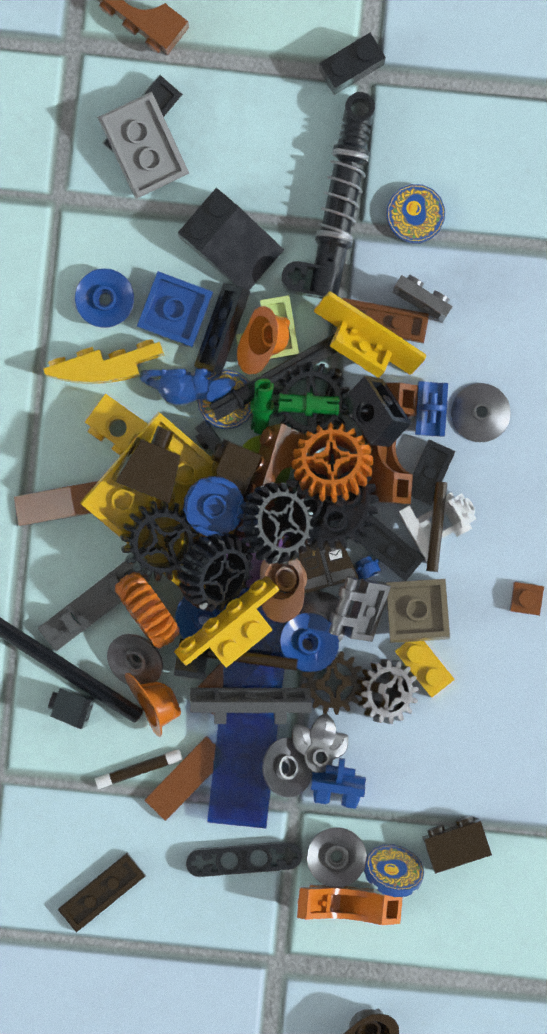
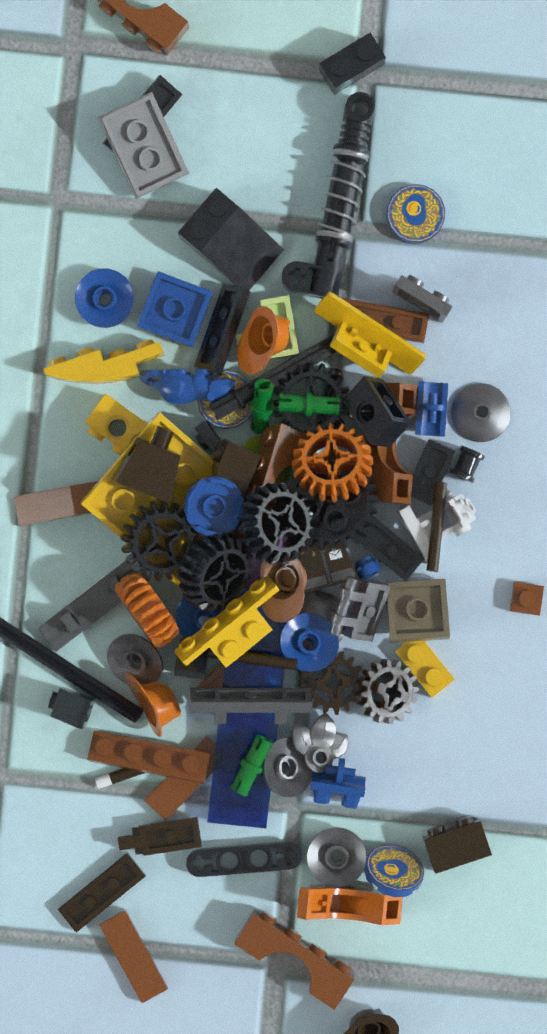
none -> dark orange plate [87,731,211,784]
none -> dark orange tile [99,909,168,1003]
none -> dark brown hinge [118,816,202,856]
none -> green pin [230,734,273,797]
none -> dark orange arch [234,910,354,1010]
none -> black bush [449,445,485,483]

